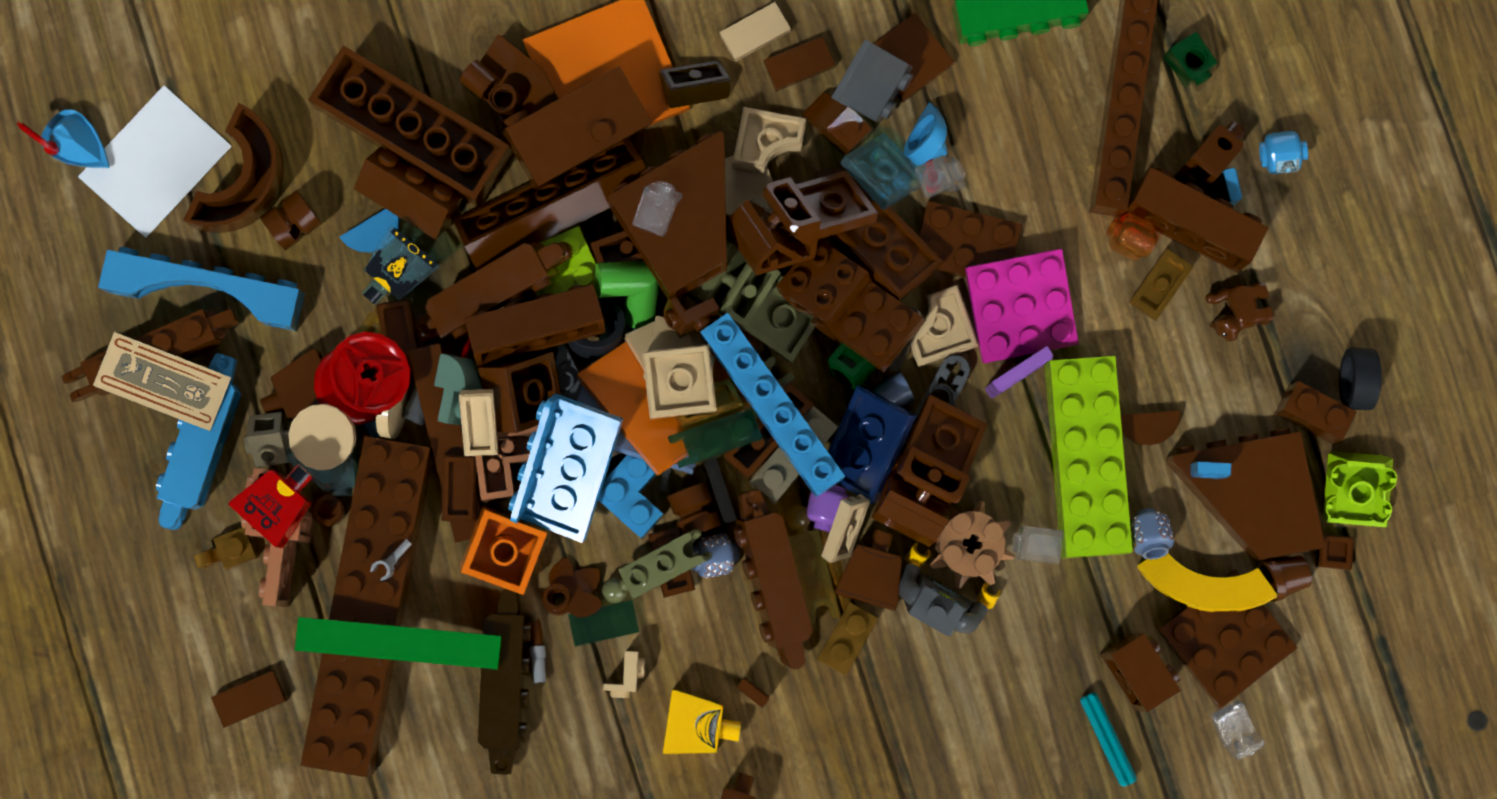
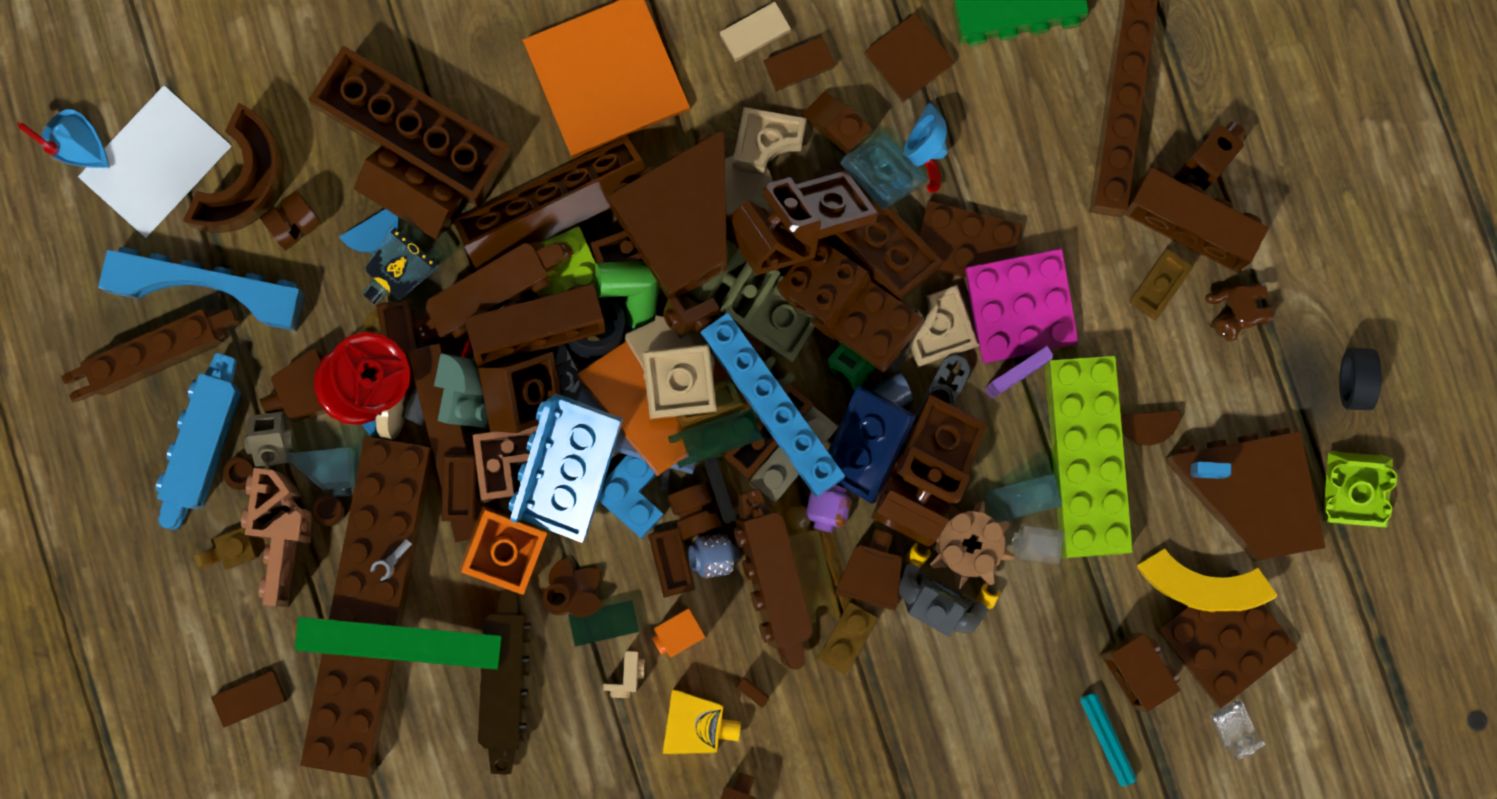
sticker [93,332,231,431] -> none
red torso [228,464,313,548] -> none
tan tile [288,403,357,470] -> none
reddish brown panel [459,34,559,129] -> none
tan tile [459,389,499,456] -> none
reddish brown brick [503,66,652,190] -> none
light grey piece [529,619,546,684] -> none
olive plate [602,529,712,603] -> none
clear bracket [632,181,683,237] -> none
dark brown slope [659,60,731,108] -> none
tan tile [821,494,870,563] -> none
dark grey slope [831,40,913,123] -> none
clear bracket [915,155,966,198] -> none
clear orange head [1107,213,1158,261] -> none
sand blue head [1130,508,1175,560] -> none
dark green brick [1164,31,1218,88] -> none
dark azure tile [1217,168,1242,206] -> none
reddish brown piece [1258,556,1312,602] -> none
dark azure head [1259,130,1308,175] -> none
reddish brown brick [1274,381,1357,444] -> none
reddish brown tile [1316,534,1354,570] -> none
none -> reddish brown tile [223,457,257,490]
none -> orange brick [652,608,706,658]
none -> clear light blue slope [985,474,1062,522]

